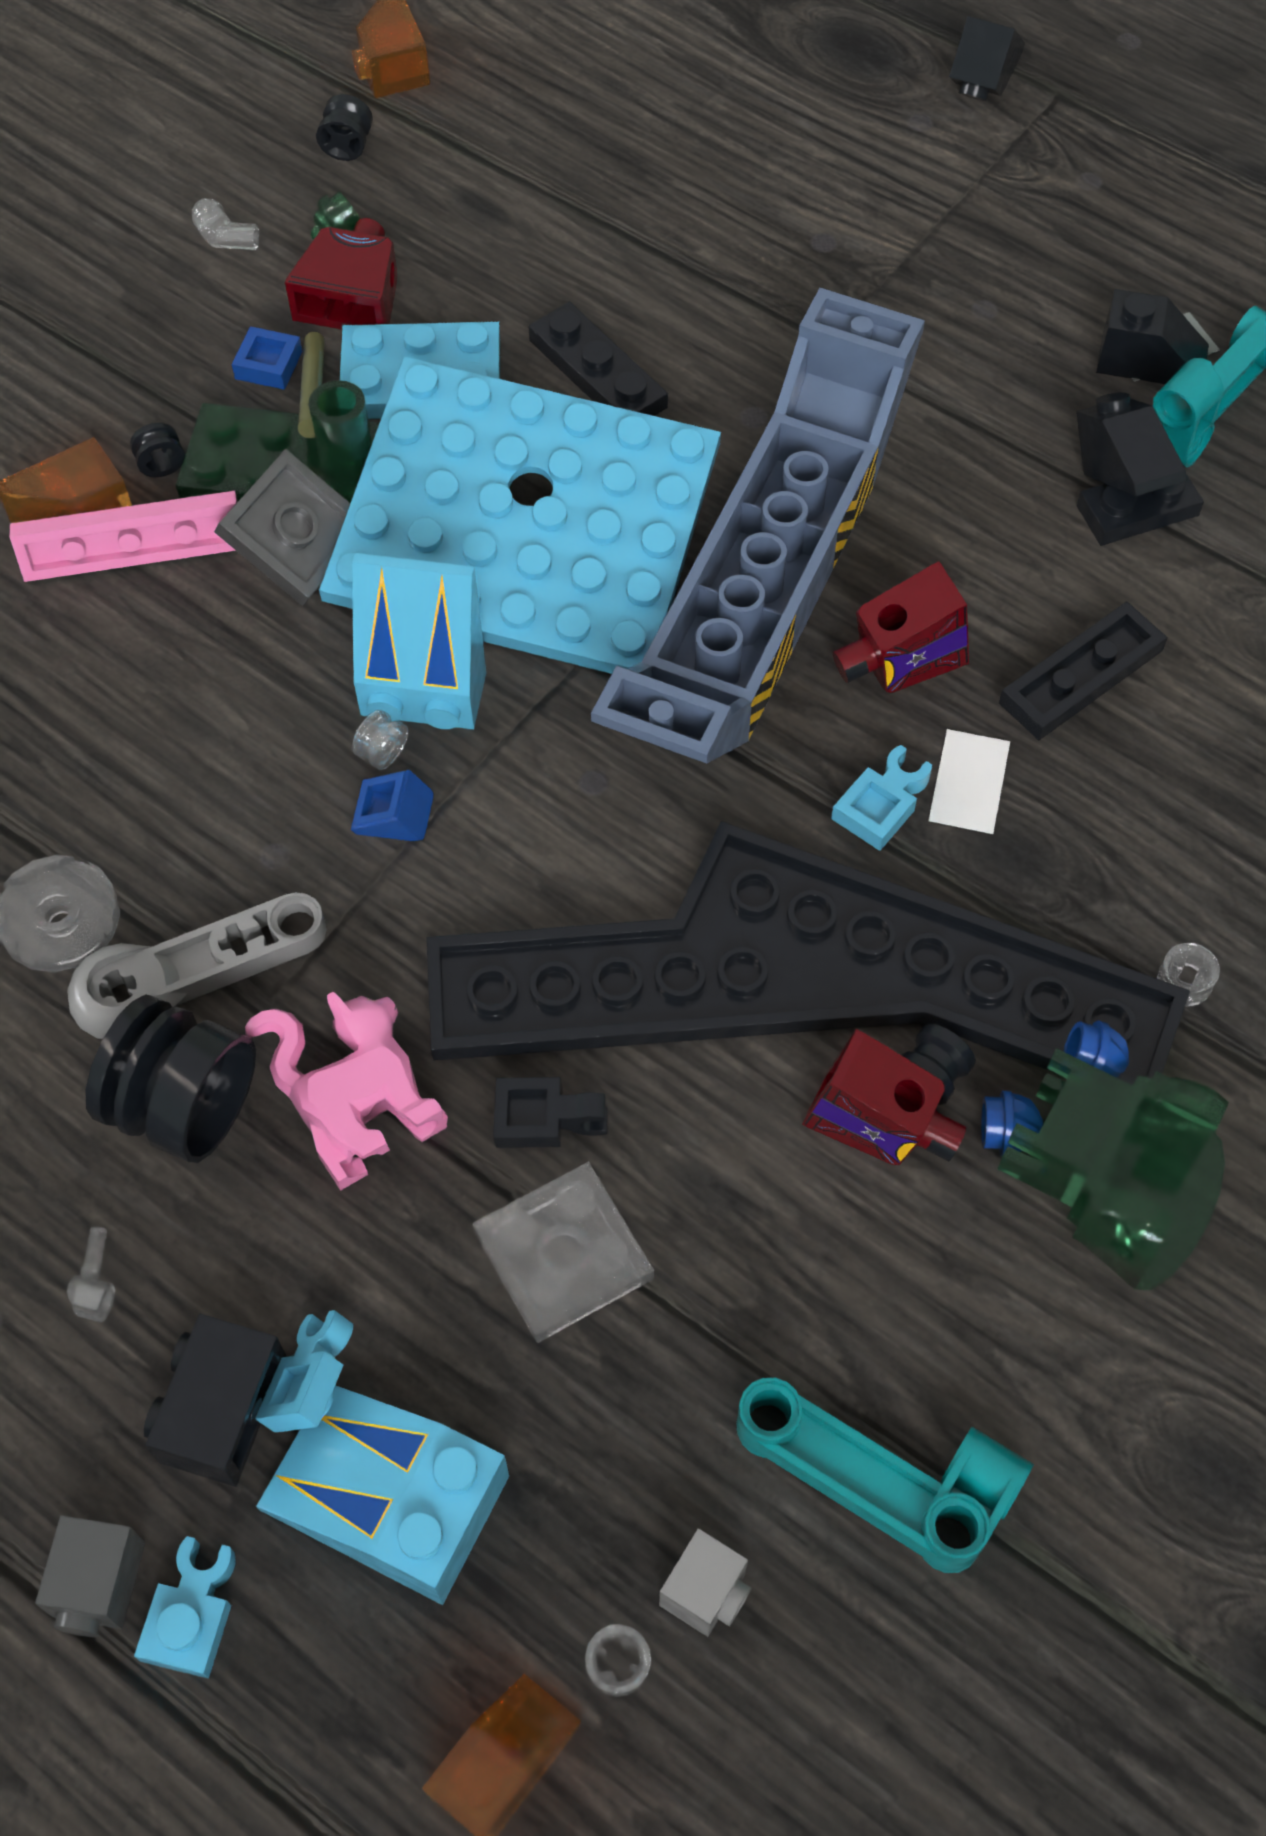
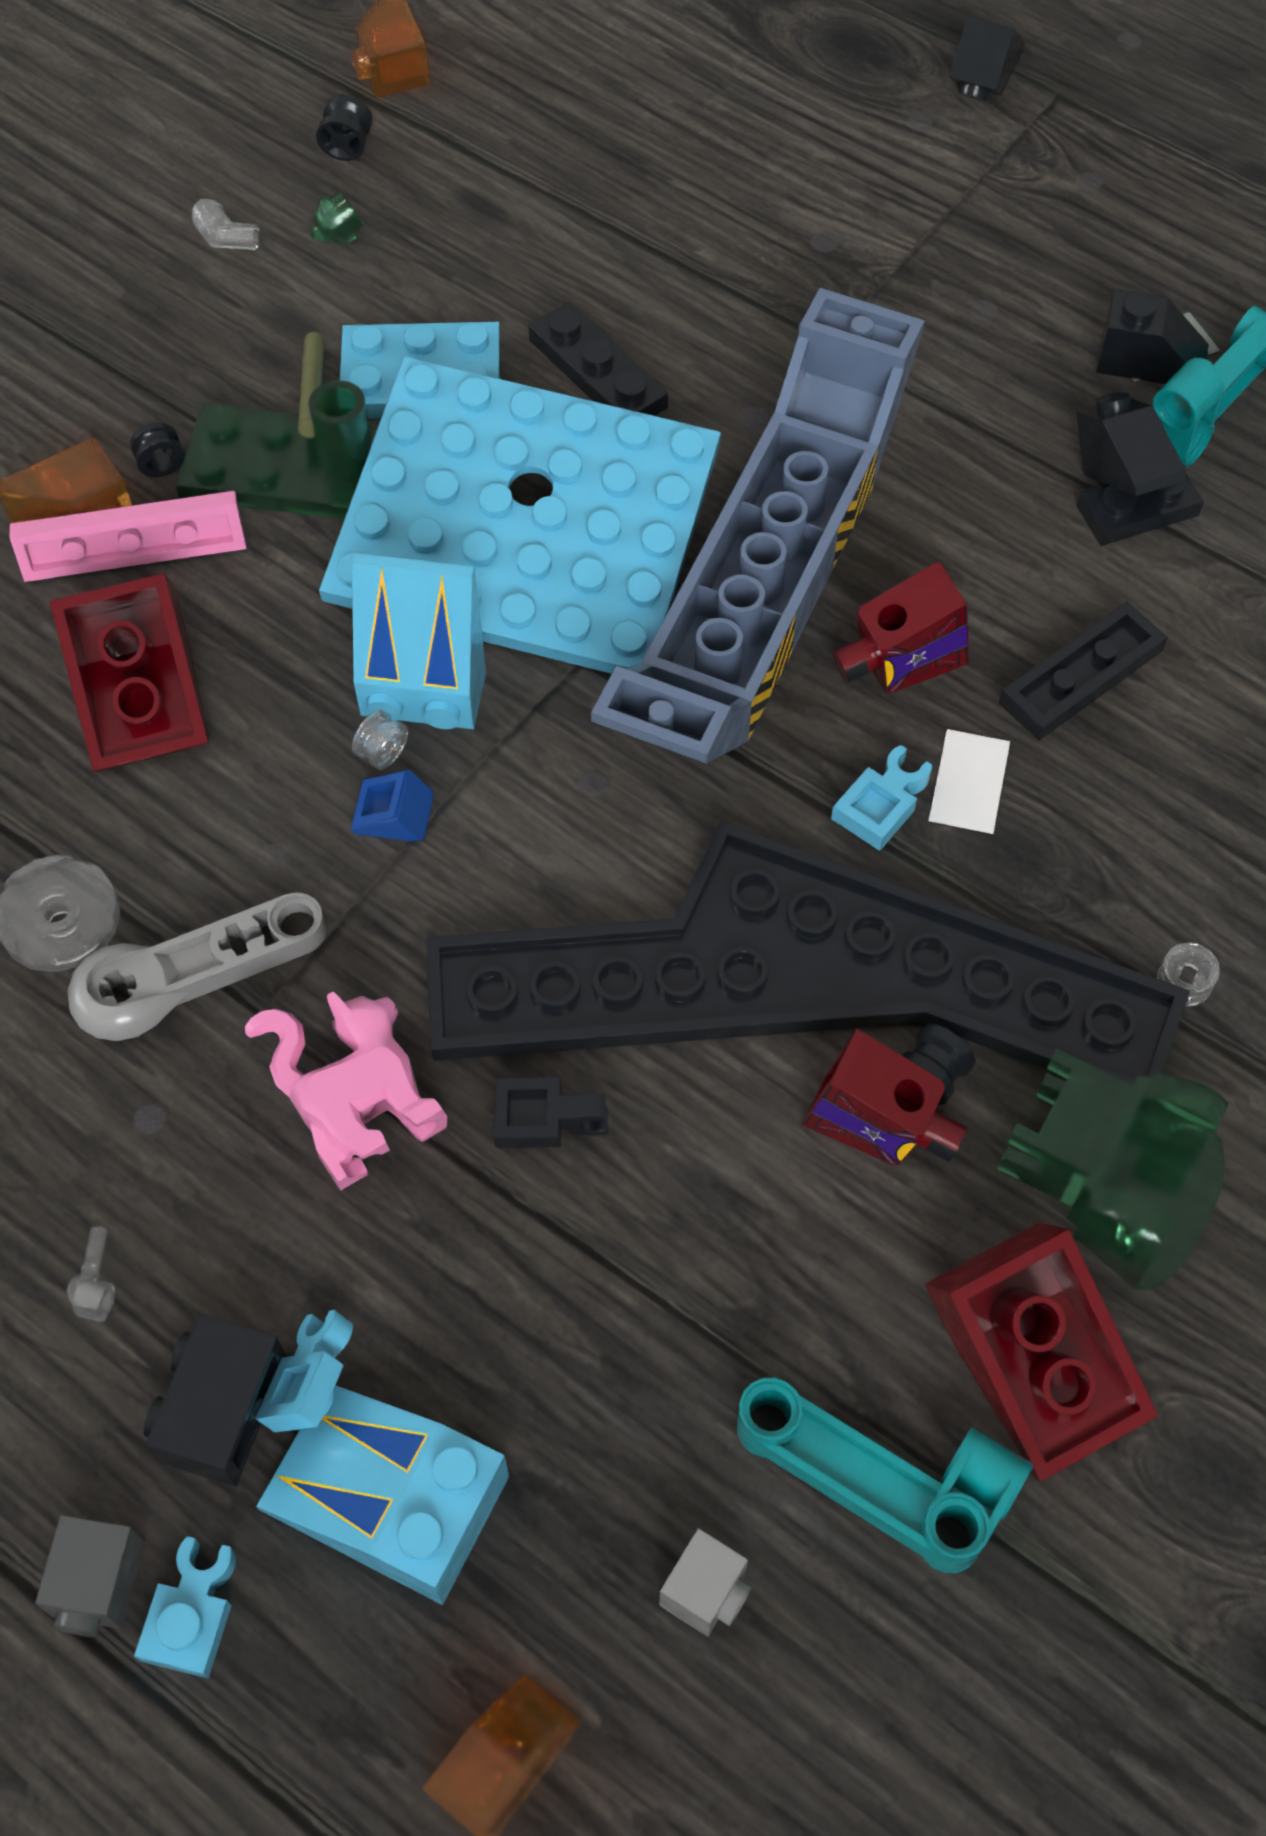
black wheel [85,994,256,1163] -> none
flat silver plate [214,449,350,606] -> none
blue plate [232,326,303,390] -> none
dark red torso [285,218,397,330] -> none
clear plate [473,1161,654,1343] -> none
clear bush [585,1624,651,1697] -> none
blue plate [981,1090,1043,1156] -> none
blue plate [1062,1020,1129,1085] -> none
none -> dark red slope [49,573,210,772]
none -> dark red slope [925,1222,1159,1482]

